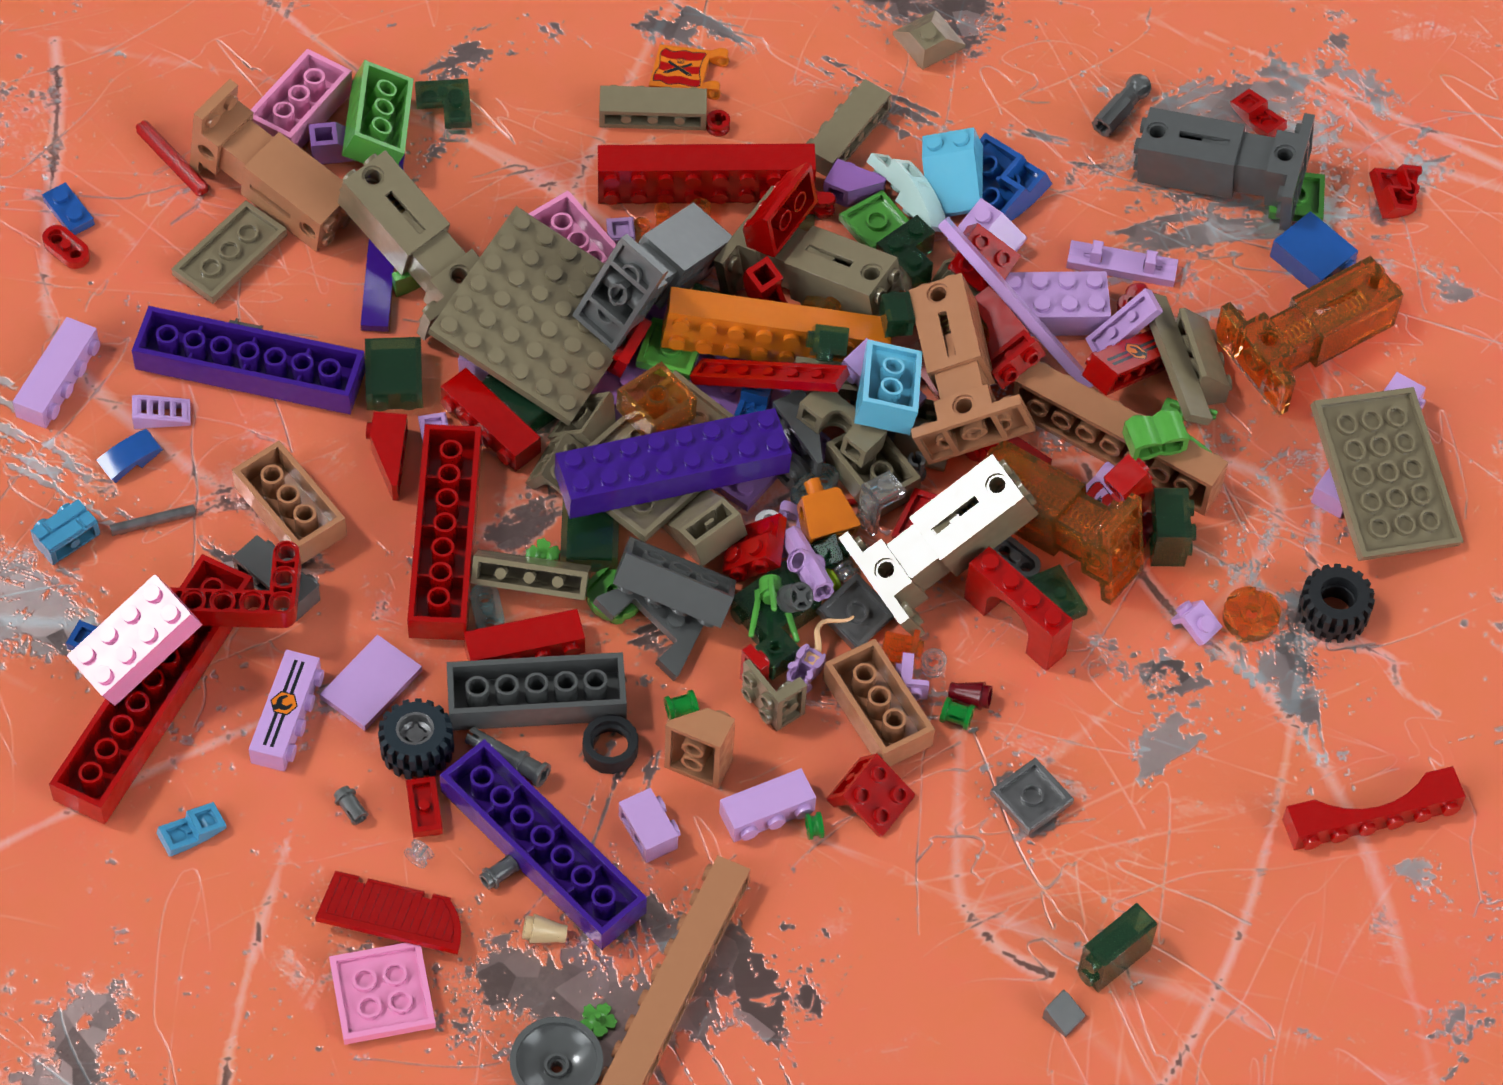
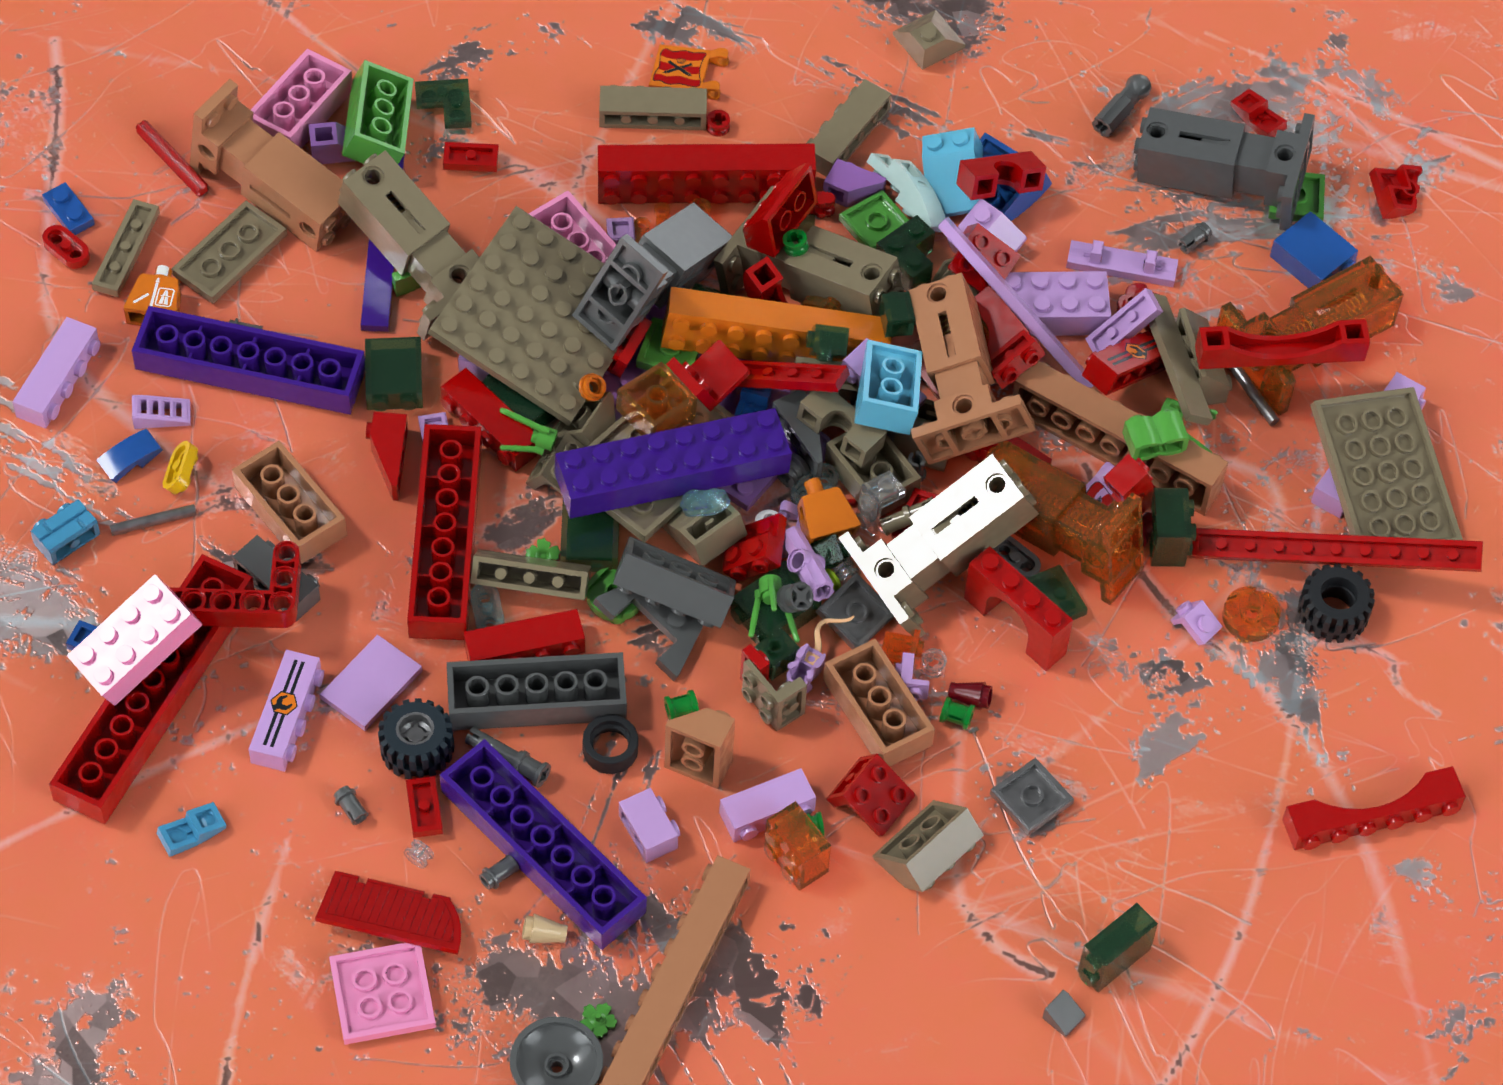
none -> dark tan plate [92,199,160,297]
none -> orange torso [124,265,181,326]
none -> yellow plate [163,441,198,494]
none -> red plate [443,142,499,172]
none -> bright green plant [500,408,558,456]
none -> orange plate [579,373,606,402]
none -> red bracket [666,340,751,412]
none -> clear light blue plate [680,488,731,517]
none -> clear orange brick [763,801,831,891]
none -> green bush [782,229,809,257]
none -> dark tan slope [872,800,984,892]
none -> dark tan pin [880,497,934,536]
none -> red arch [956,151,1047,200]
none -> dark grey pin [1177,222,1212,254]
none -> red plate [1192,528,1483,572]
none -> red arch [1195,319,1370,369]
none -> flat silver bar [1229,367,1279,426]

